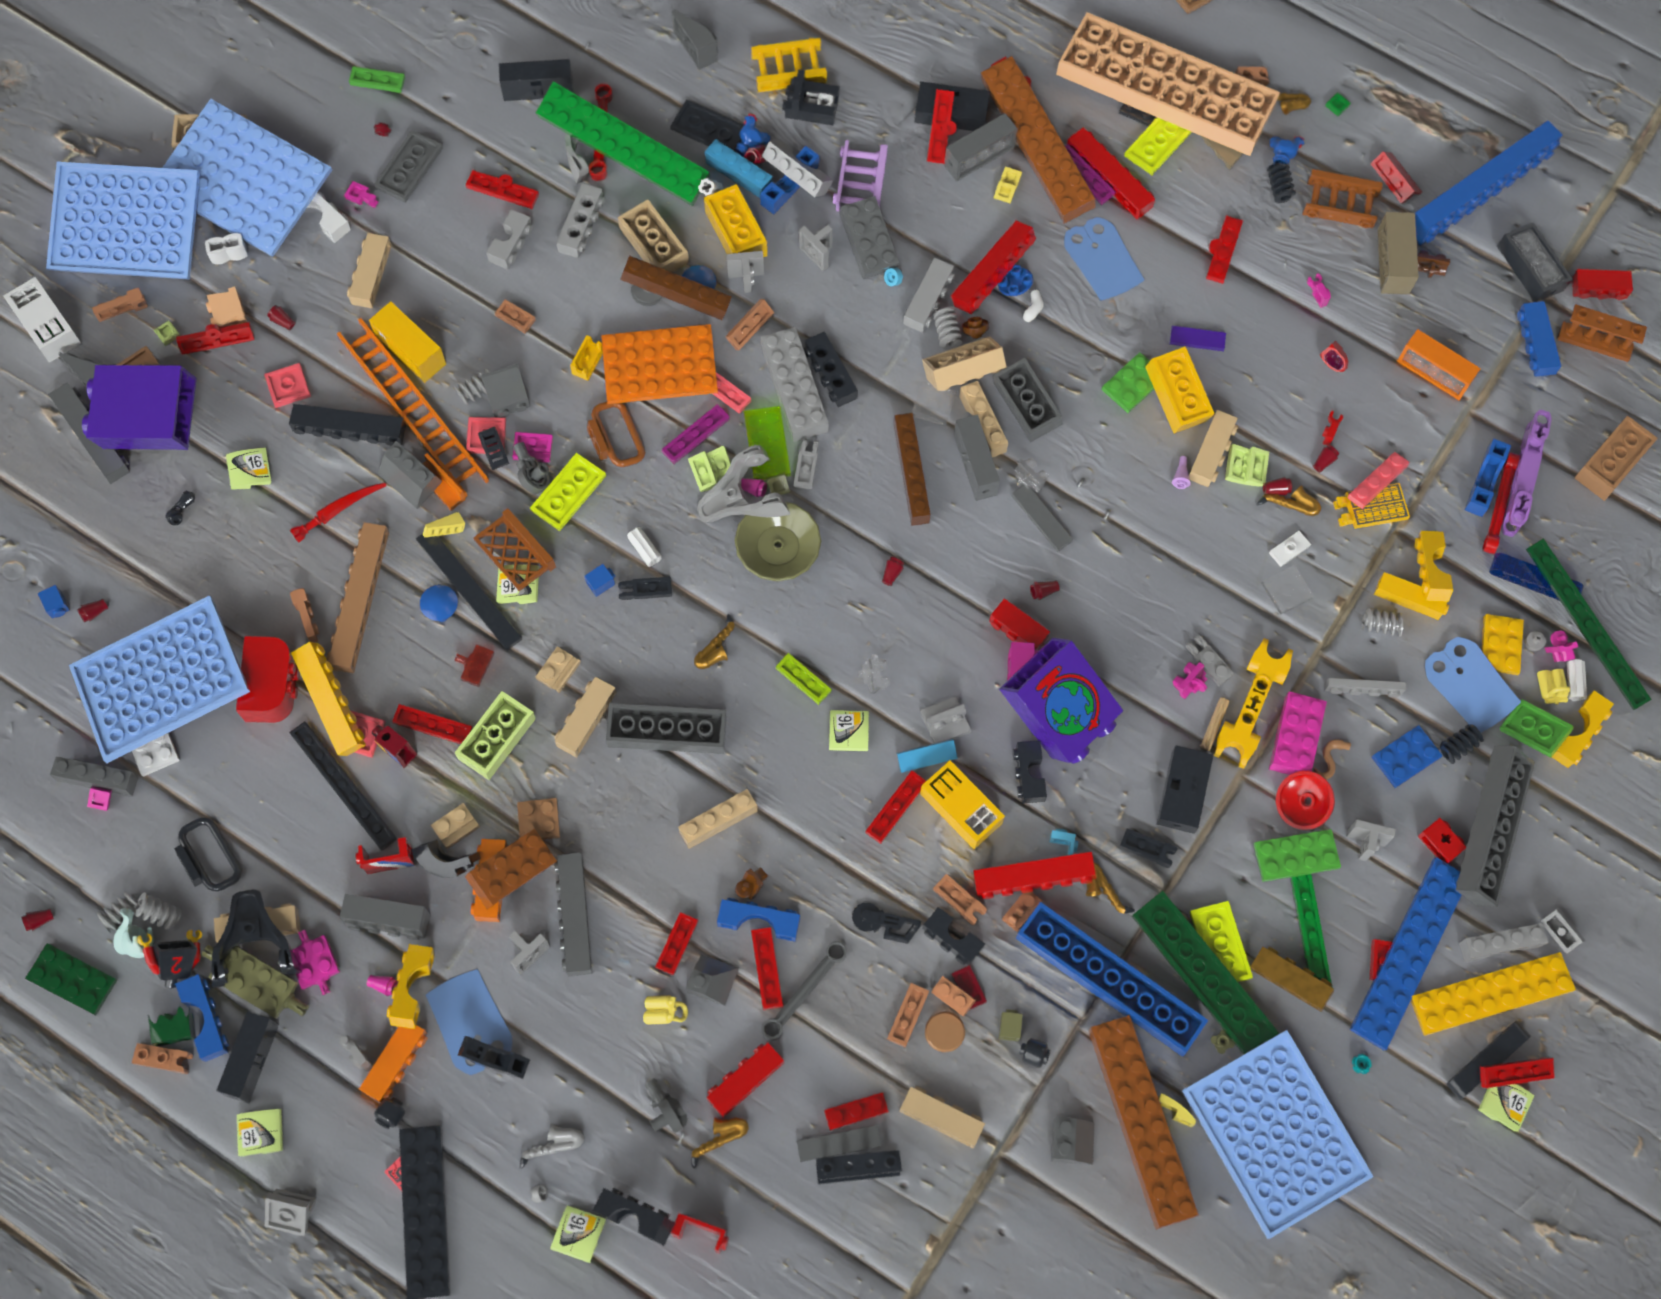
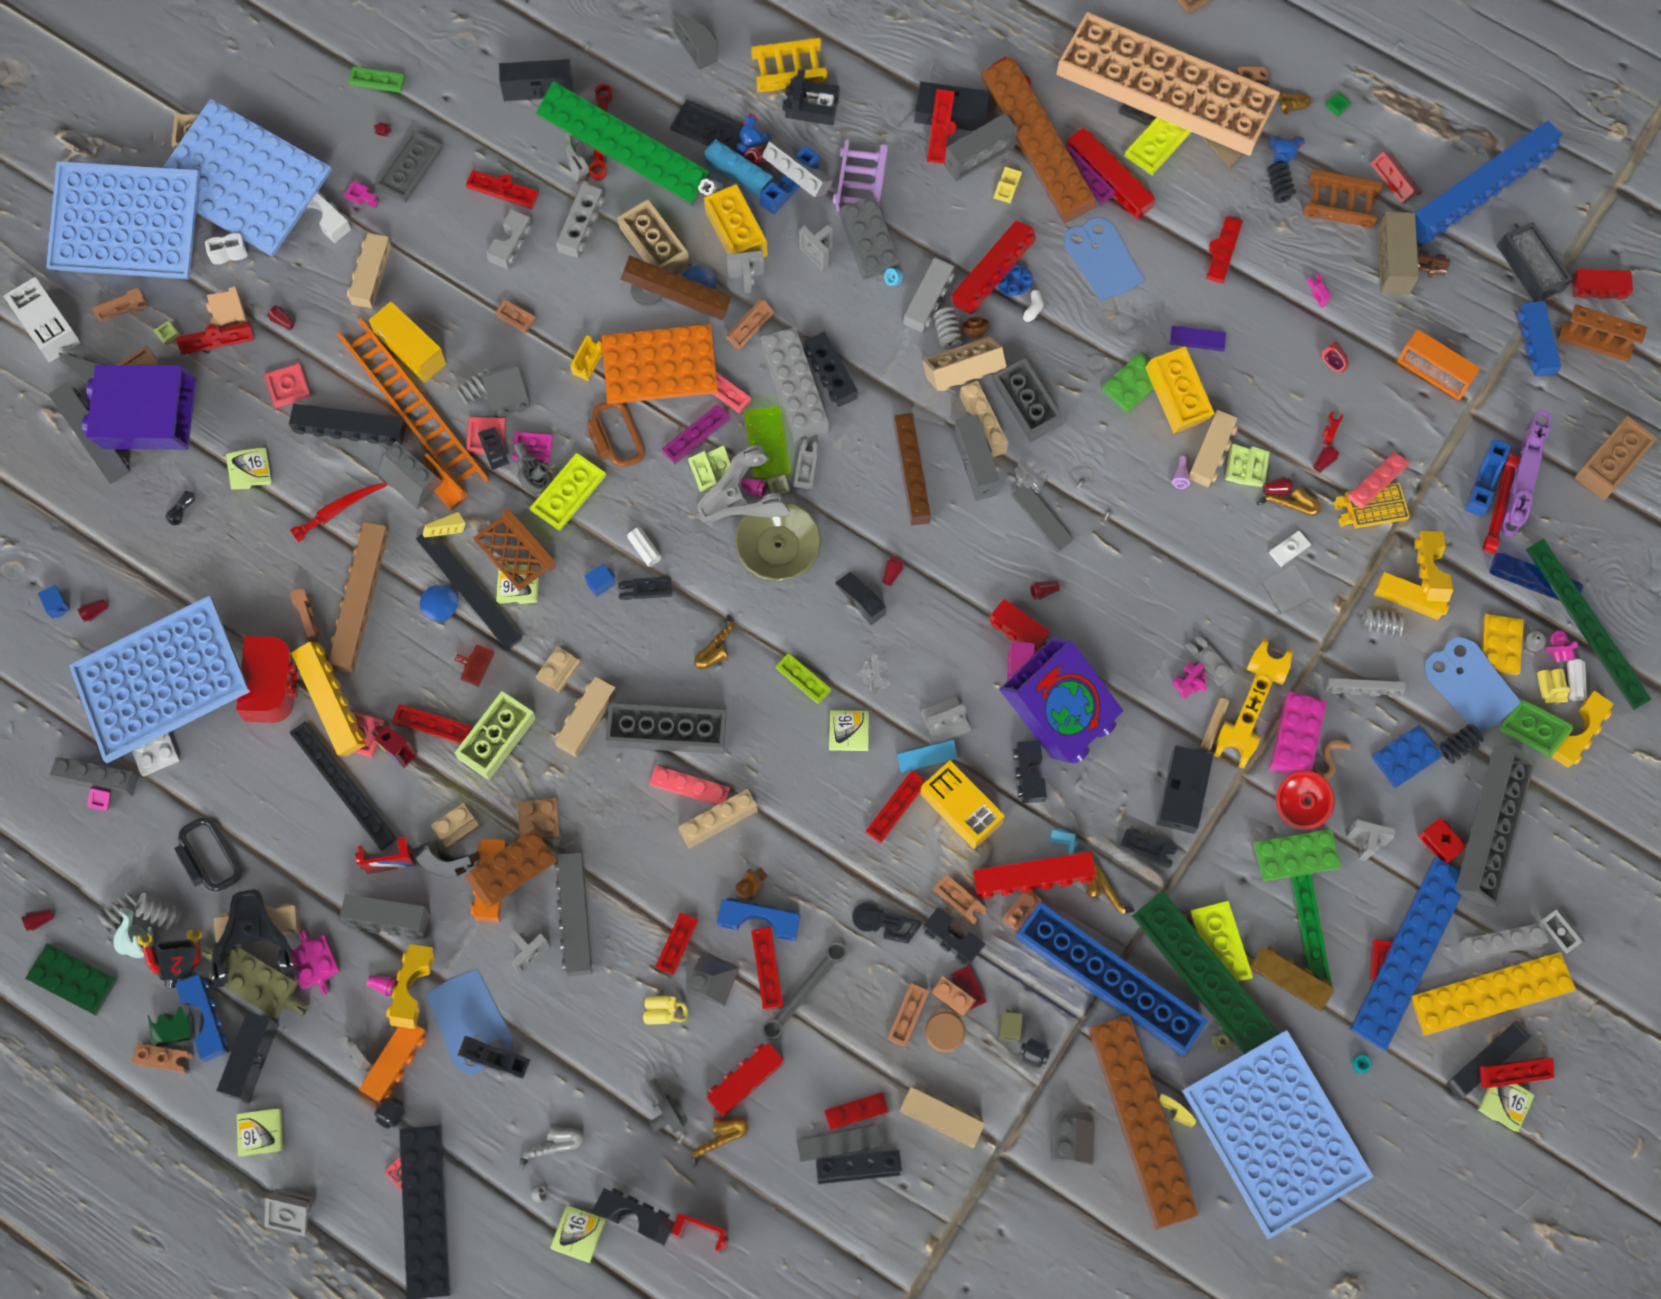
none -> coral plate [650,765,730,805]
none -> black slope [835,572,887,625]

